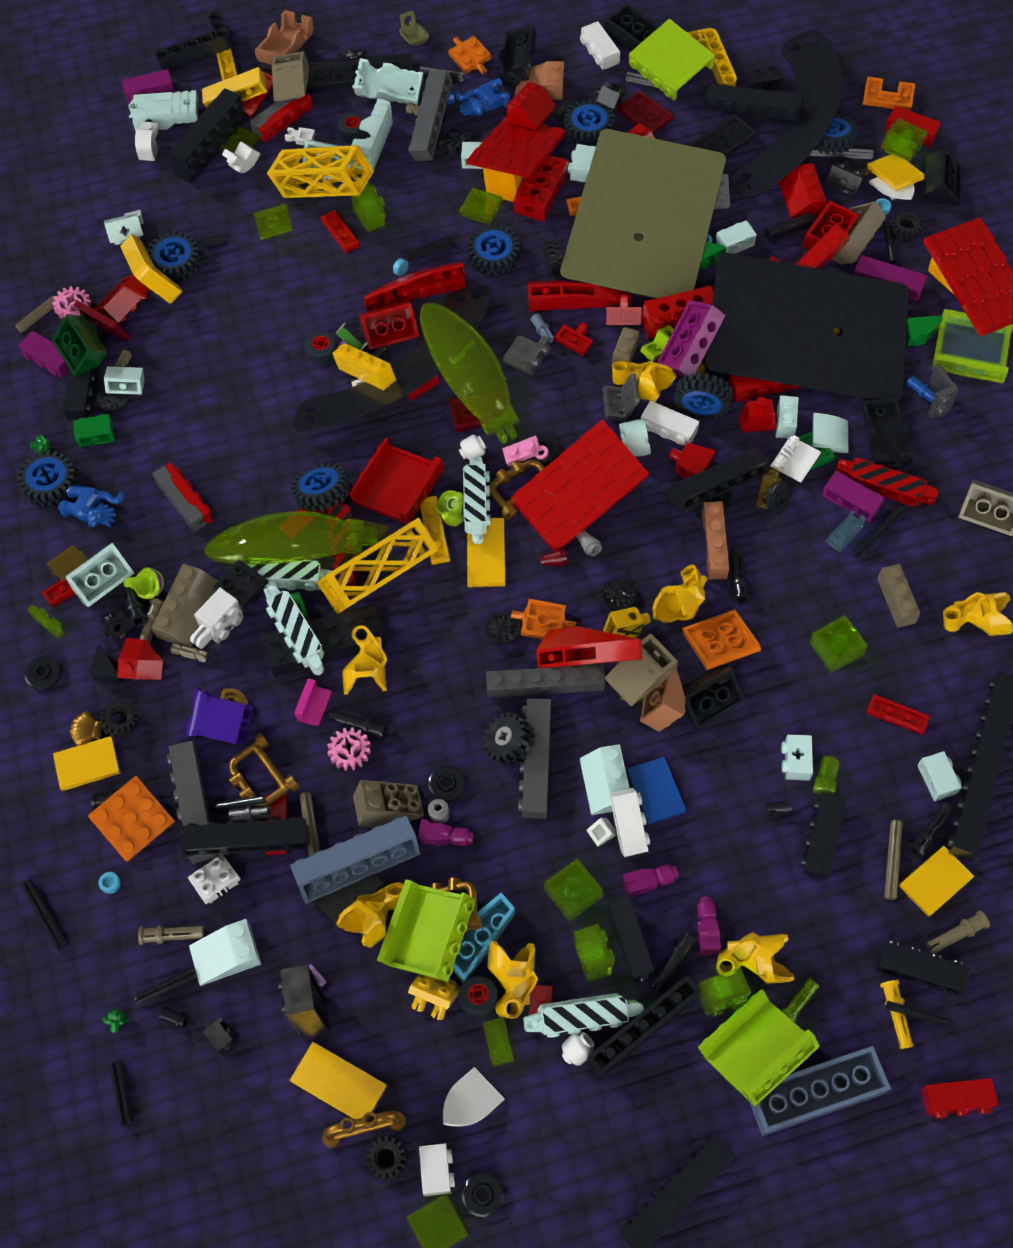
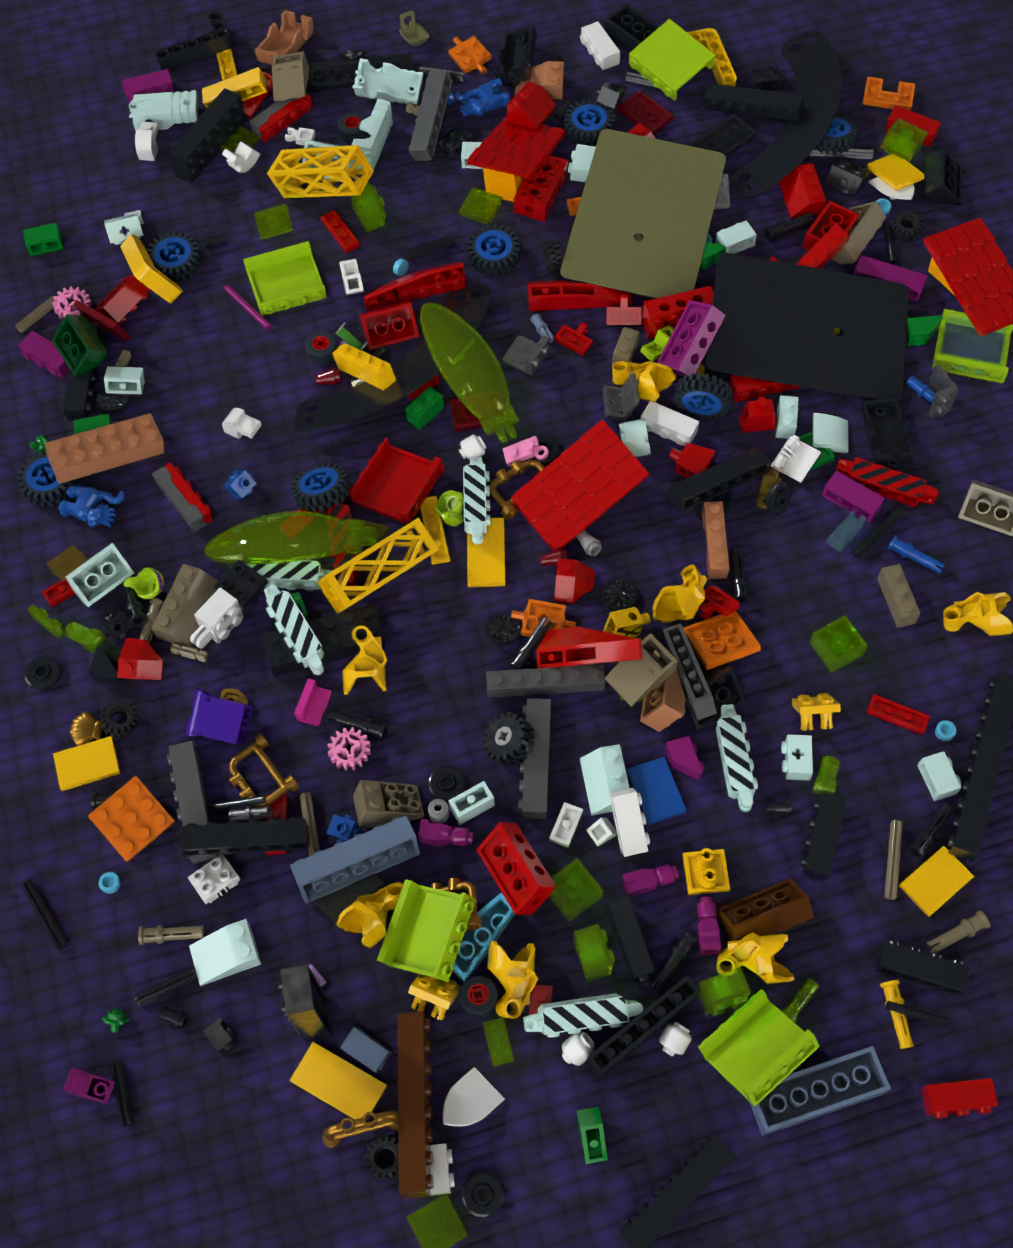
none -> green brick [23,223,64,256]
none -> nougat brick [45,413,164,484]
none -> magenta slope [62,1068,115,1104]
none -> clear neon green piece [65,621,106,653]
none -> white brick [222,408,261,439]
none -> blue brick [223,470,257,499]
none -> magenta bar [224,284,272,330]
none -> lime panel [243,241,327,316]
none -> dark red cone [315,367,342,385]
none -> blue brick [326,814,362,843]
none -> white brick [339,259,364,295]
none -> sand blue hinge [340,1027,393,1073]
none -> reddish brown brick [398,1011,434,1199]
none -> green brick [405,386,444,430]
none -> light aqua brick [448,781,495,825]
none -> red brick [476,822,557,915]
none -> black pin [509,617,553,670]
none -> white plate [549,802,583,848]
none -> red slope [554,558,595,604]
none -> green slope [577,1107,608,1164]
none -> white head [659,1022,692,1056]
none -> dark grey brick [663,624,717,720]
none -> magenta slope [665,736,704,780]
none -> yellow plate [682,848,730,895]
none -> red plate [700,584,740,620]
none -> light aqua hinge [716,704,758,813]
none -> reddish brown slope [716,878,814,941]
none -> yellow plate [792,693,841,731]
none -> blue pin [887,535,945,574]
none -> medium azure tile [935,720,957,741]

